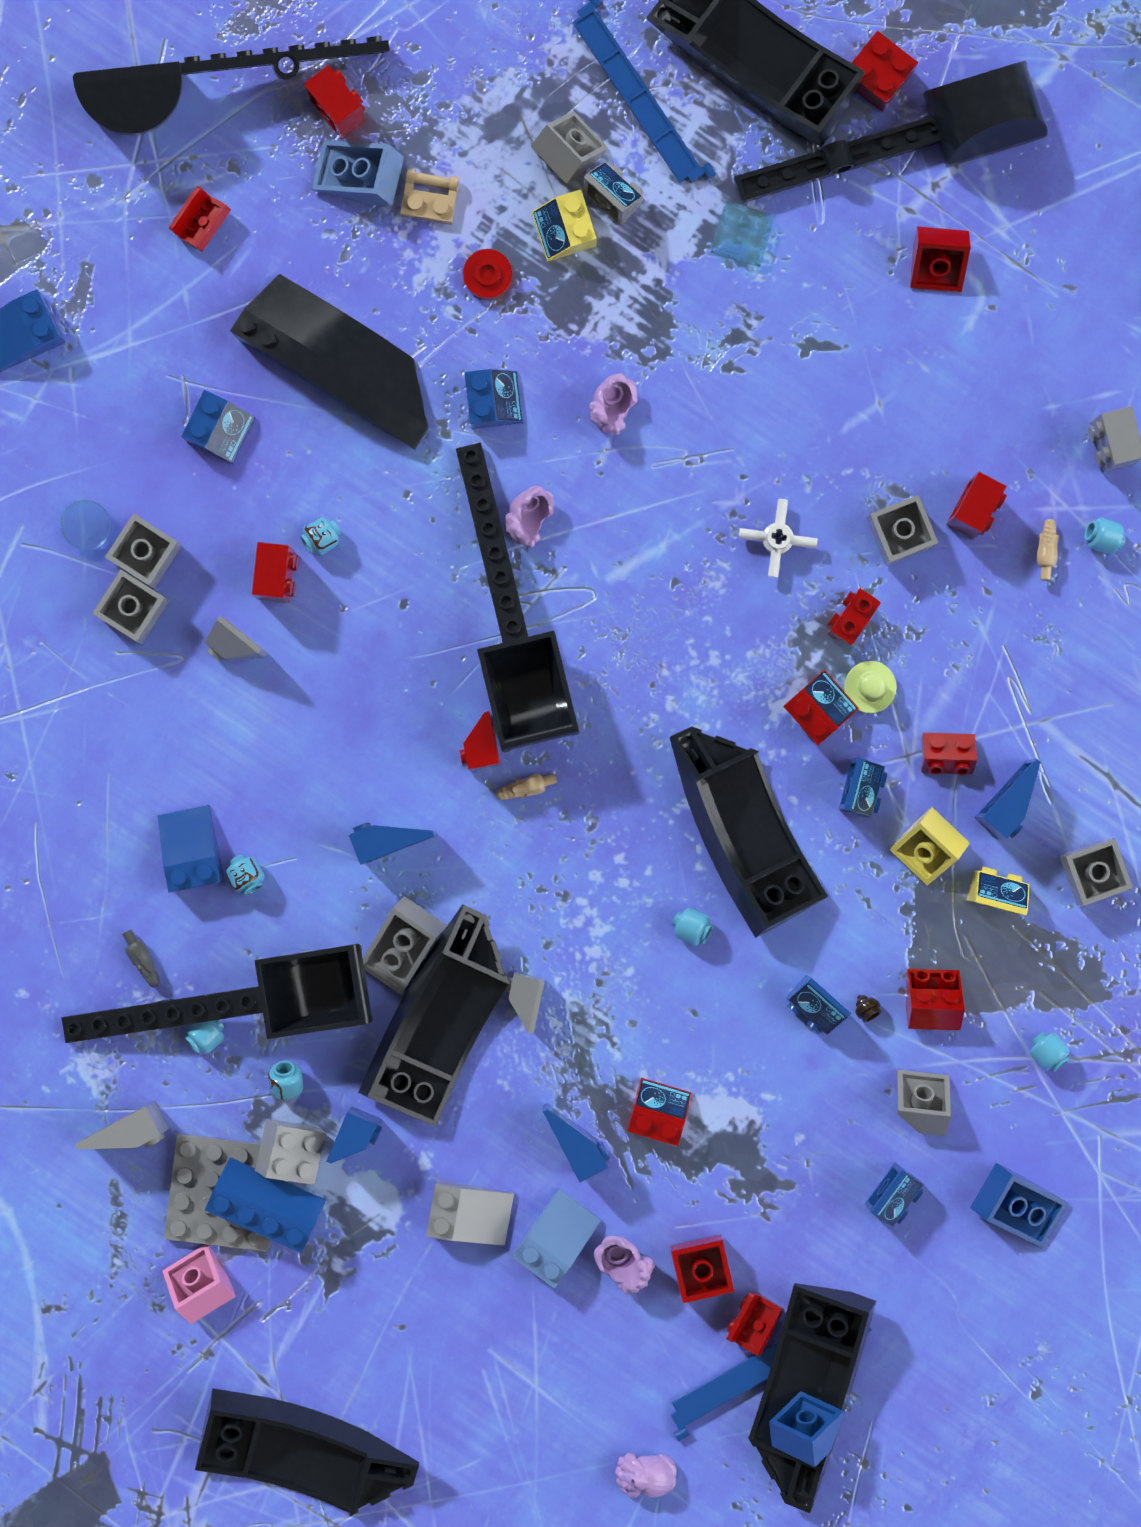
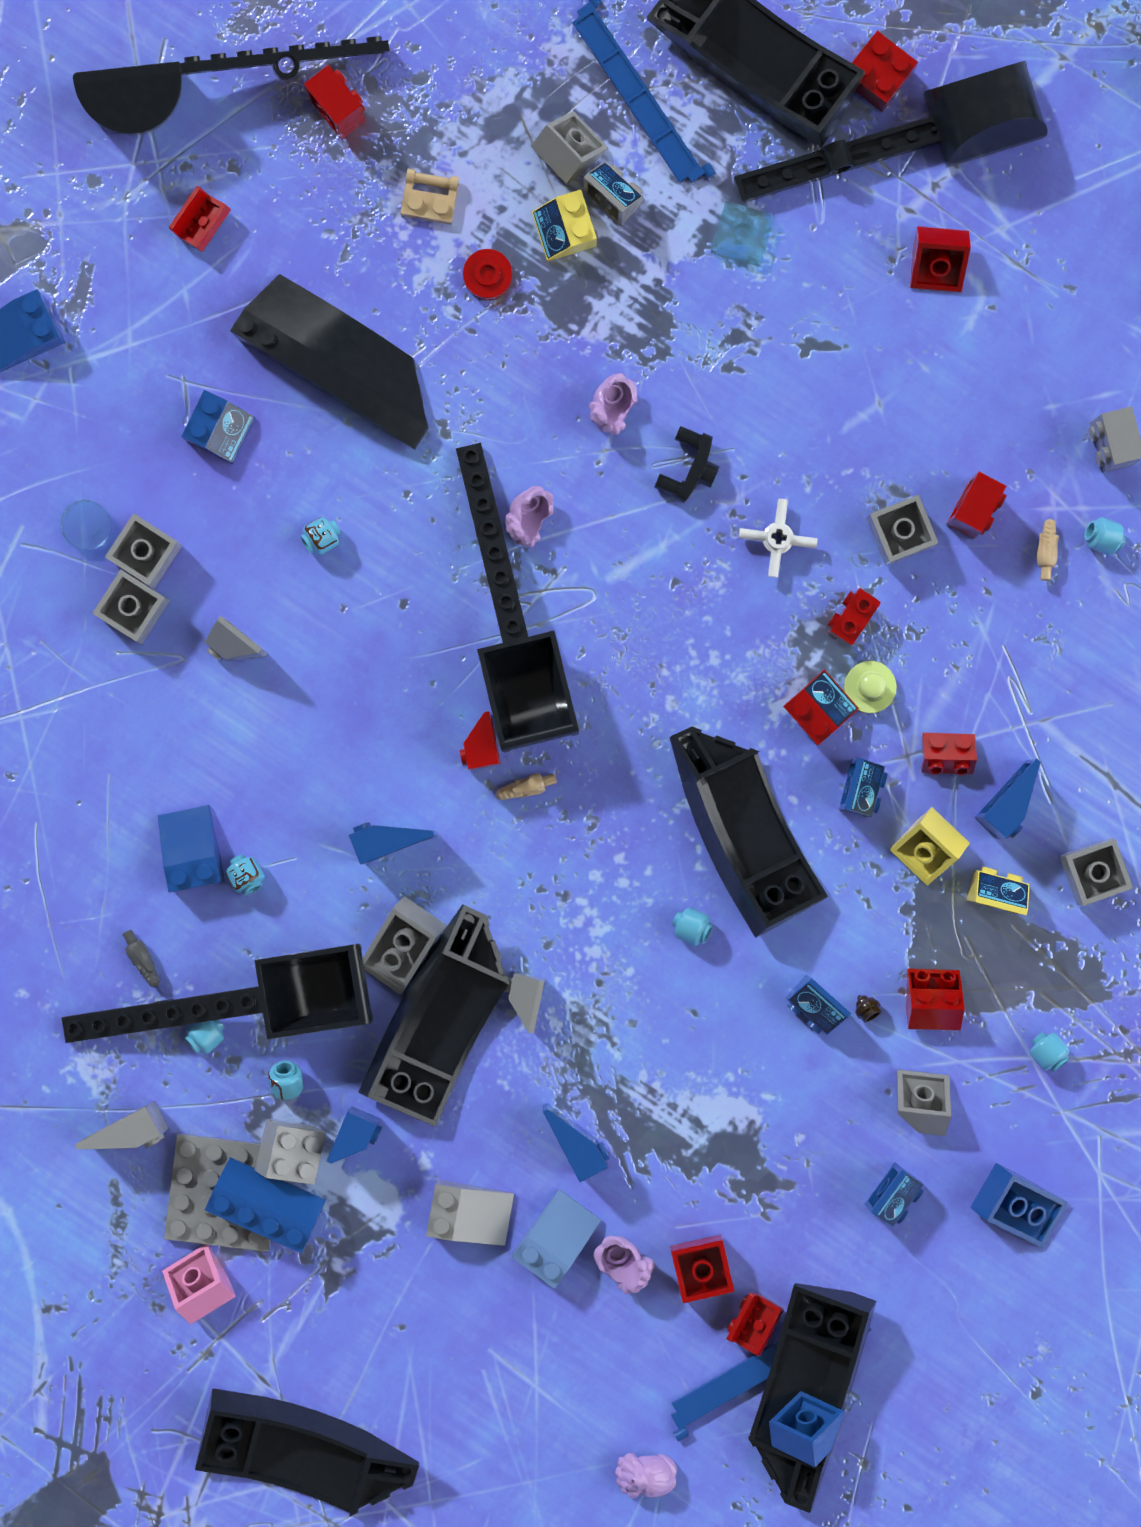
red brick [252,542,299,603] -> none
medium blue slope [312,140,404,206] -> none
slope [464,369,523,429] -> none
slope [626,1077,691,1146] -> none
none -> black connector [654,426,720,503]

